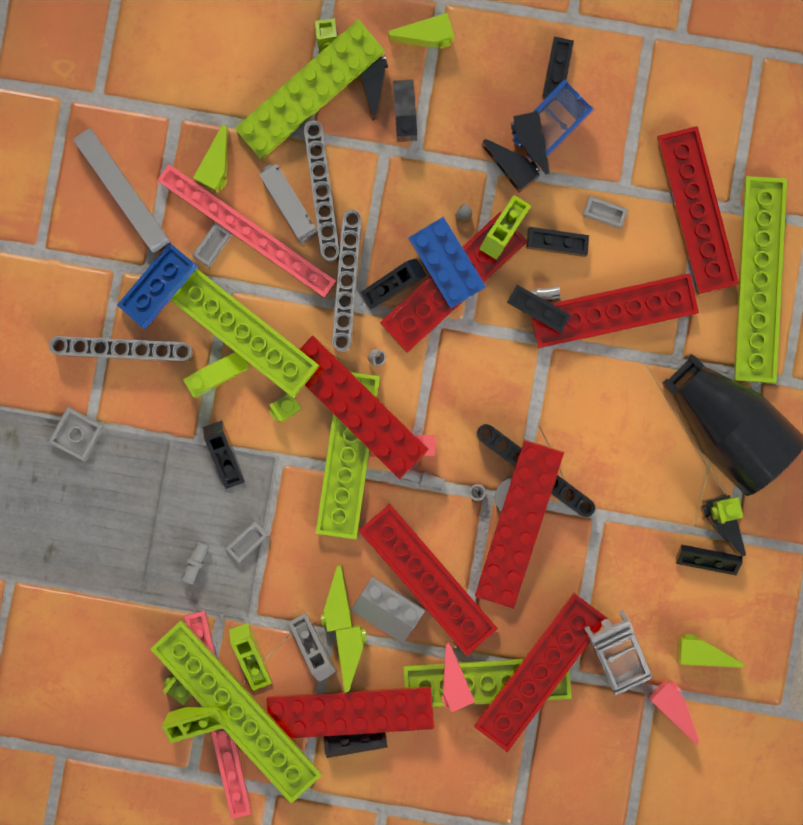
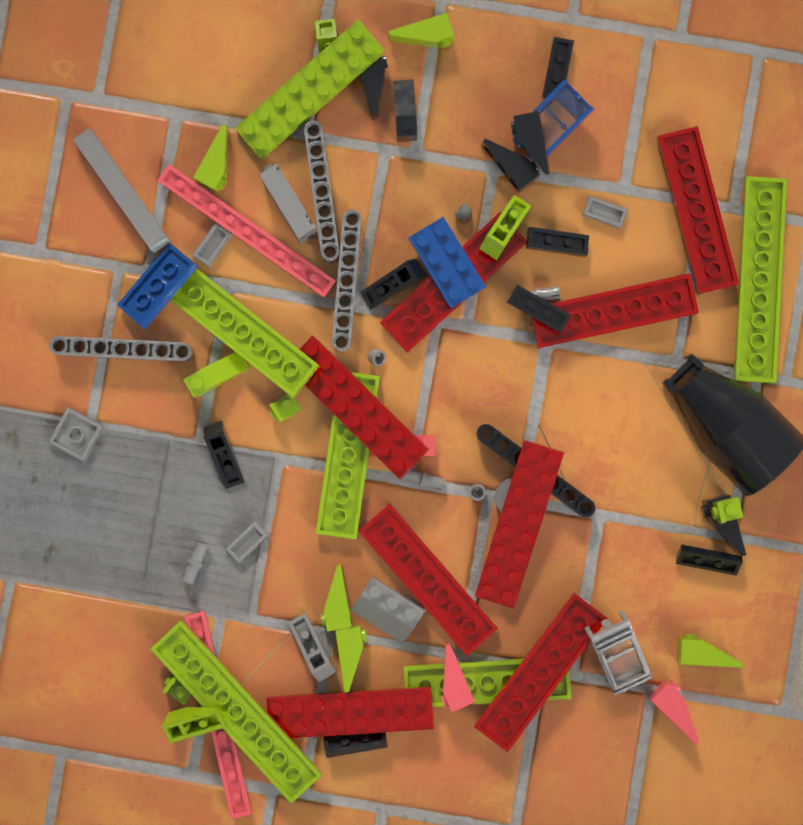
lime slope [229,622,272,691] -> none

